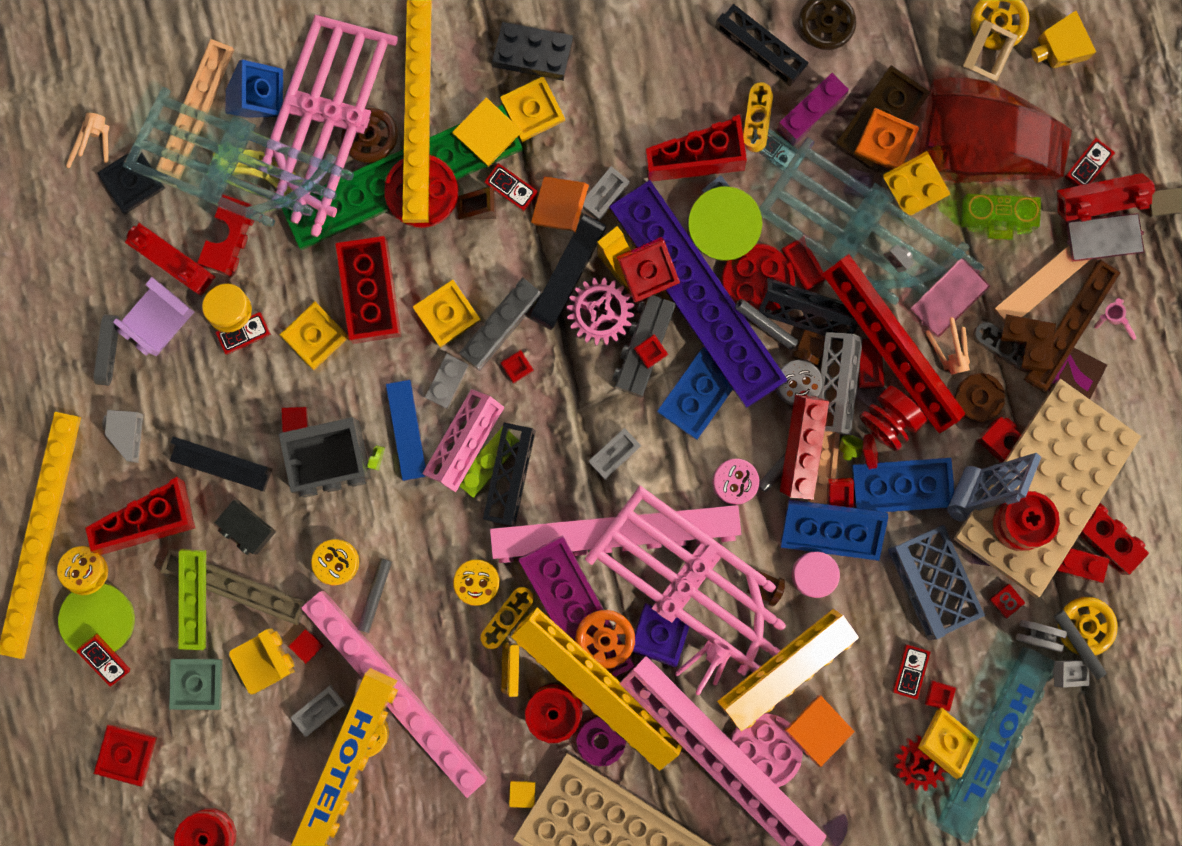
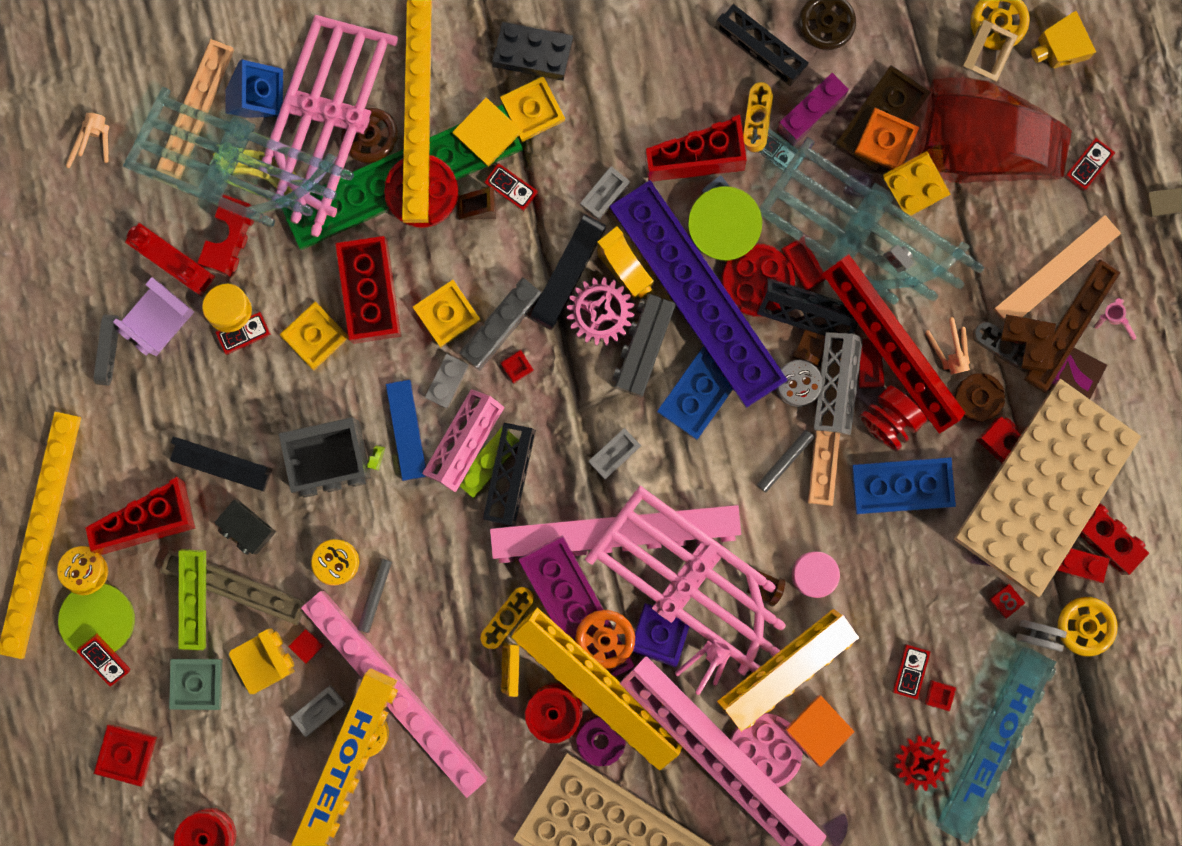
black tile [97,147,165,214] -> none
light grey slope [102,410,143,463] -> none
red tile [282,407,308,432] -> none
yellow head [453,559,500,606] -> none
yellow tile [509,781,536,808] -> none
orange tile [531,176,589,232] -> none
red tile [616,237,680,303] -> none
red tile [634,334,669,369] -> none
bright pink head [712,459,759,505] -> none
dark grey piece [735,299,798,350] -> none
brick [780,394,829,500] -> none
blue plate [781,499,888,561] -> none
red tile [827,478,854,508] -> none
lime tile [839,435,863,461] -> none
red tile [863,434,878,469] -> none
sand blue fence [888,525,985,640] -> none
clear pink piece [911,257,991,338] -> none
yellow tile [918,708,979,779] -> none
sand blue piece [947,453,1041,521] -> none
clear neon green piece [961,193,1041,240] -> none
red wheel [993,491,1060,551] -> none
dark grey piece [1053,610,1107,680] -> none
light grey plate [1053,660,1089,688] -> none
red brick [1057,173,1155,222] -> none
flat silver piece [1066,213,1145,262] -> none

